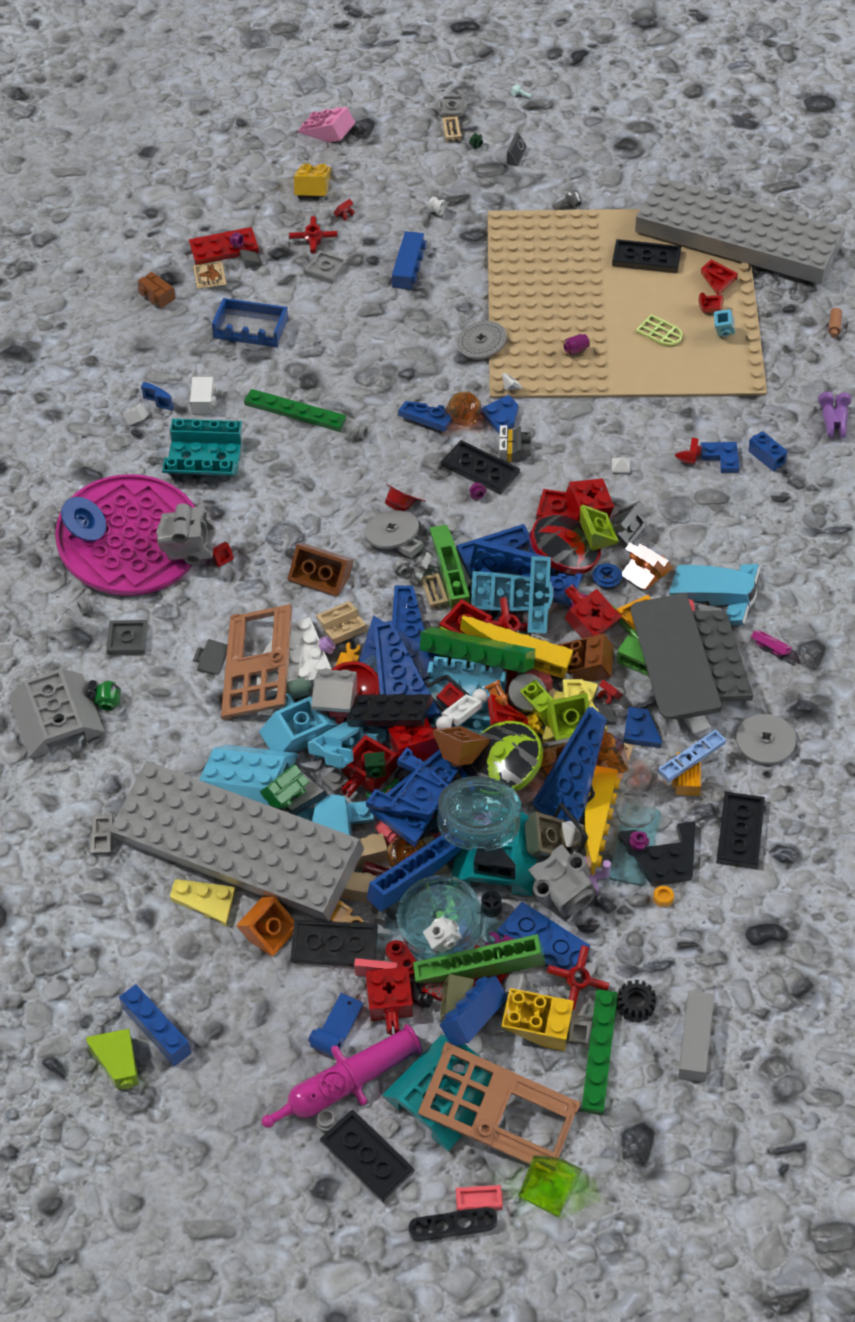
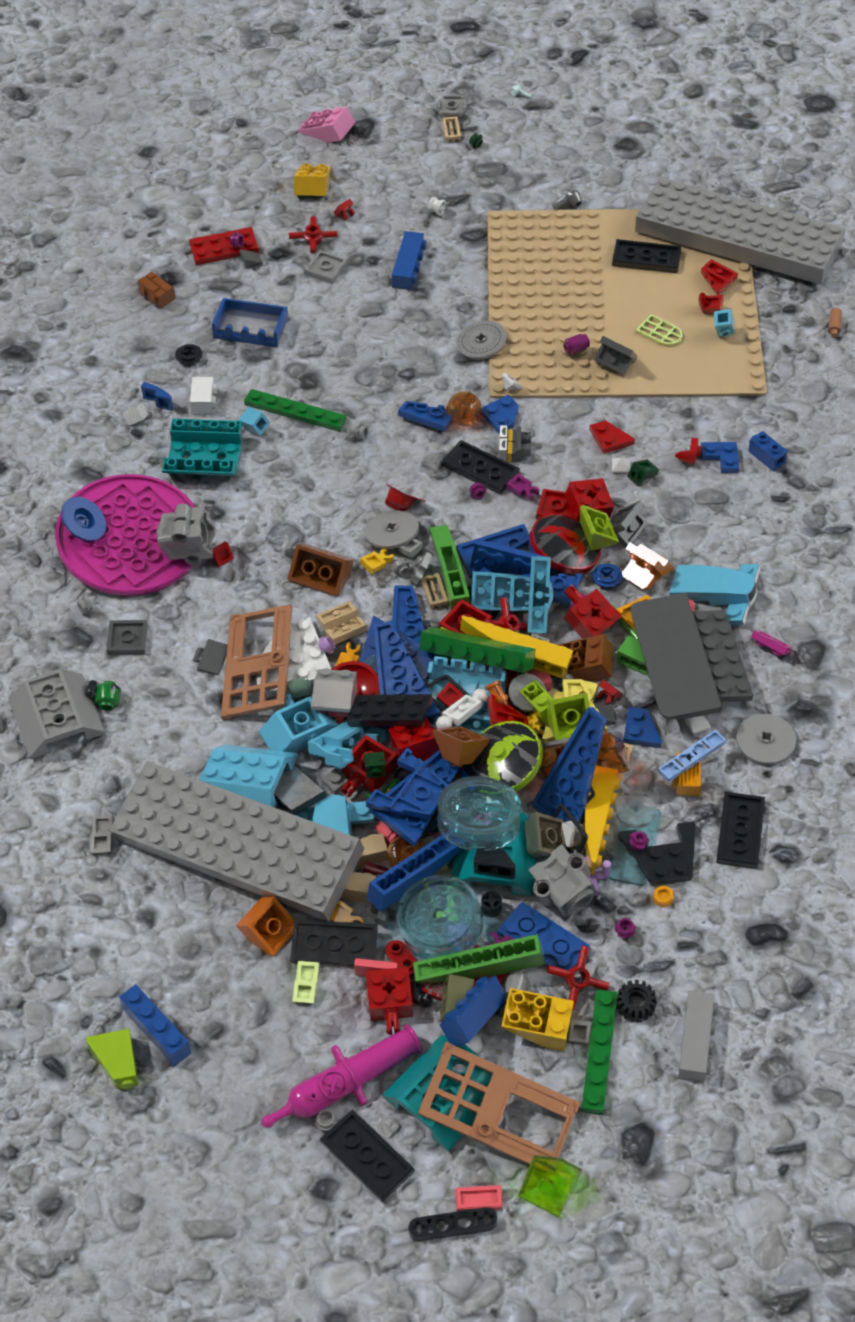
light yellow wing [170,879,236,927] -> none
sticker [193,261,226,289] -> none
green brick [260,765,309,809] -> none
blue door [308,993,364,1058] -> none
white brick [423,917,462,953] -> none
slope [507,132,527,166] -> none
medium lavender piece [818,392,852,438] -> none
none -> black gear [175,344,202,366]
none -> medium azure brick [238,407,270,436]
none -> yellowish green slope [292,961,320,1004]
none -> yellow plate [360,549,394,574]
none -> magenta plate [506,474,539,501]
none -> red wing [589,420,635,454]
none -> dark grey bracket [594,336,638,376]
none -> magenta plate [615,918,636,938]
none -> dark green bracket [627,459,659,486]

